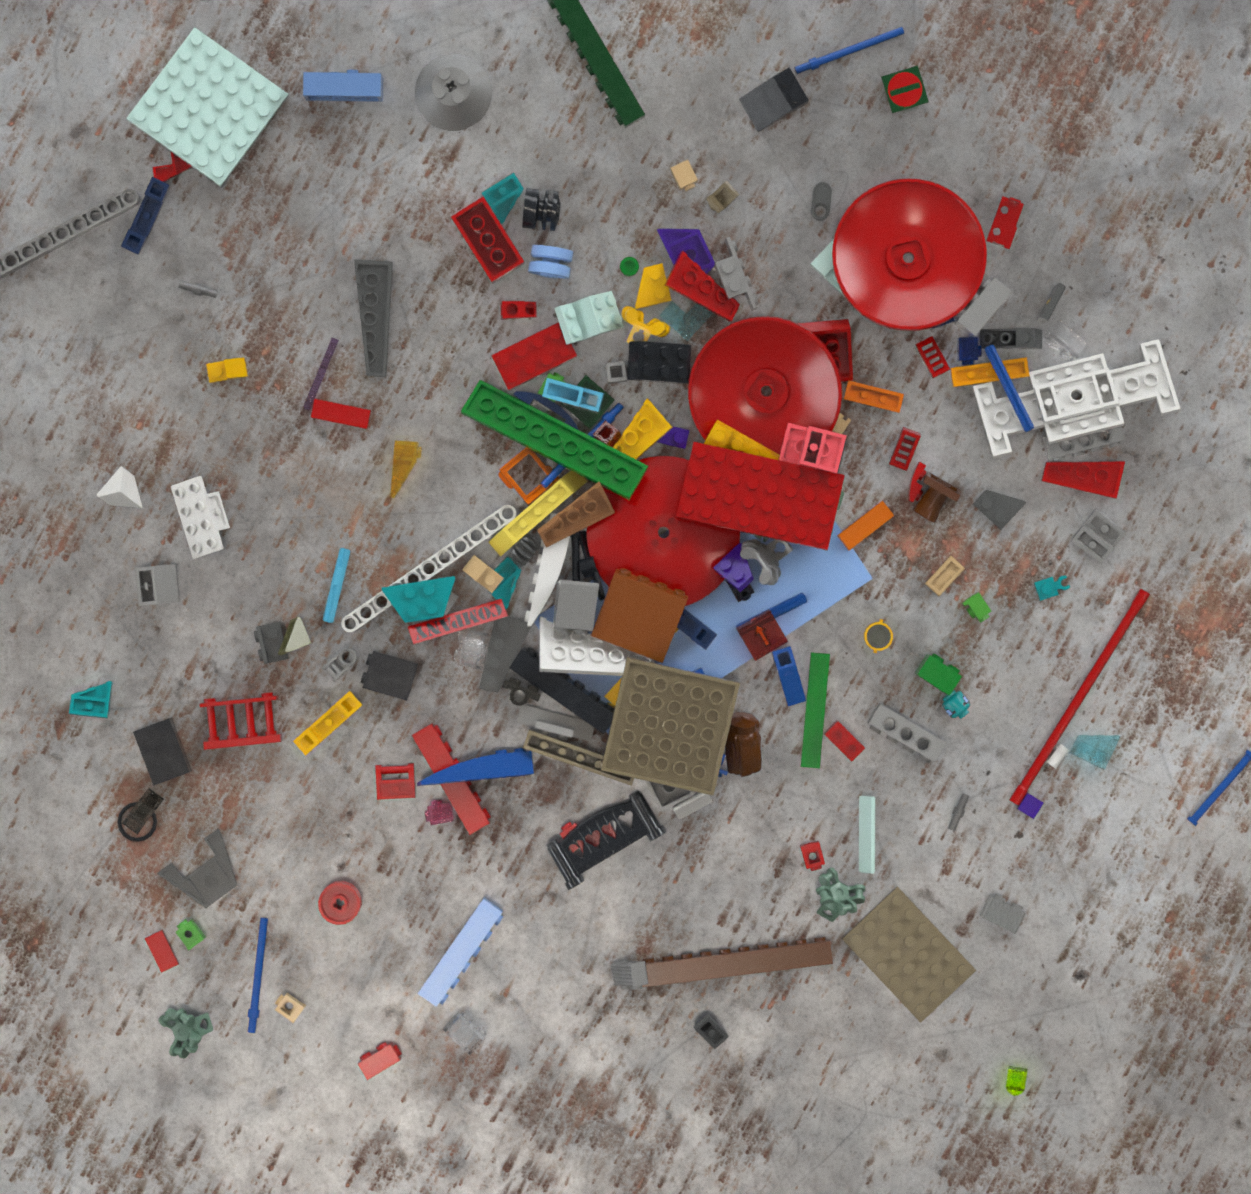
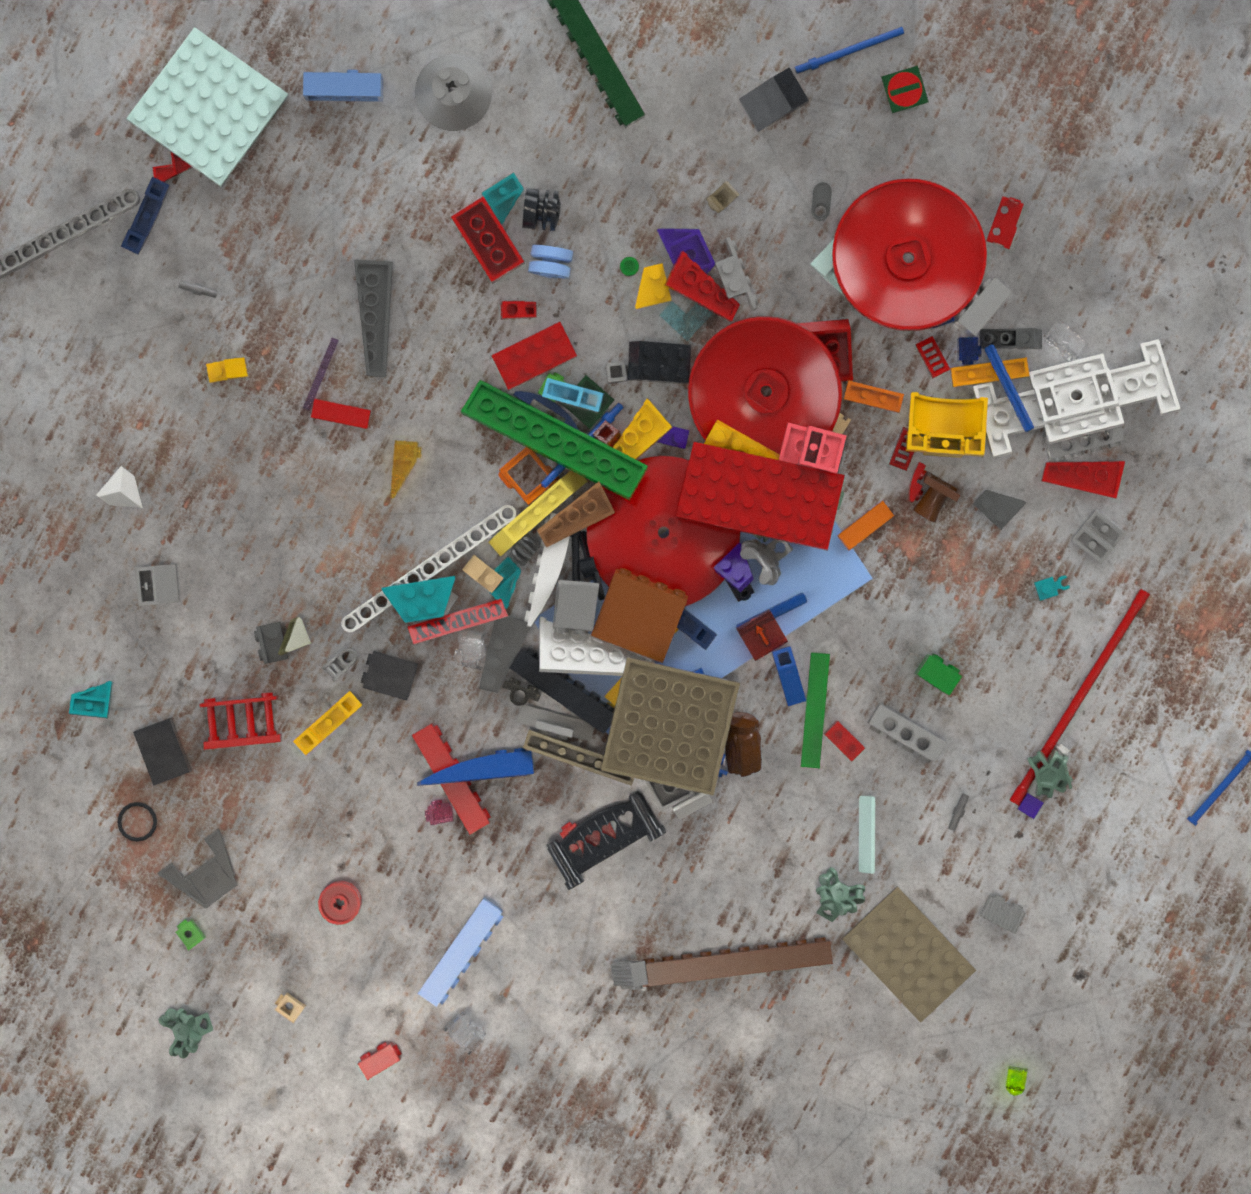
clear smoke slope [122,788,164,835] -> none
red tile [145,929,179,973] -> none
white bracket [171,476,230,559] -> none
blue bar [248,918,268,1033] -> none
medium azure axle [323,548,350,623] -> none
red plate [375,763,416,800] -> none
light aqua bracket [554,291,624,345] -> none
yellow piece [621,306,670,343] -> none
tan brick [670,160,698,191] -> none
dark grey slope [693,1014,729,1049] -> none
red brick [800,841,825,871] -> none
pearl dark grey piece [863,619,893,654] -> none
tan plate [925,555,965,597] -> none
teal head [942,690,971,719] -> none
bright green brick [961,592,992,623] -> none
dark grey tile [1037,283,1066,323] -> none
clear light blue wing [1069,735,1121,770] -> none
none -> yellow piece [906,392,988,458]
none -> sand green piece [1027,749,1073,798]

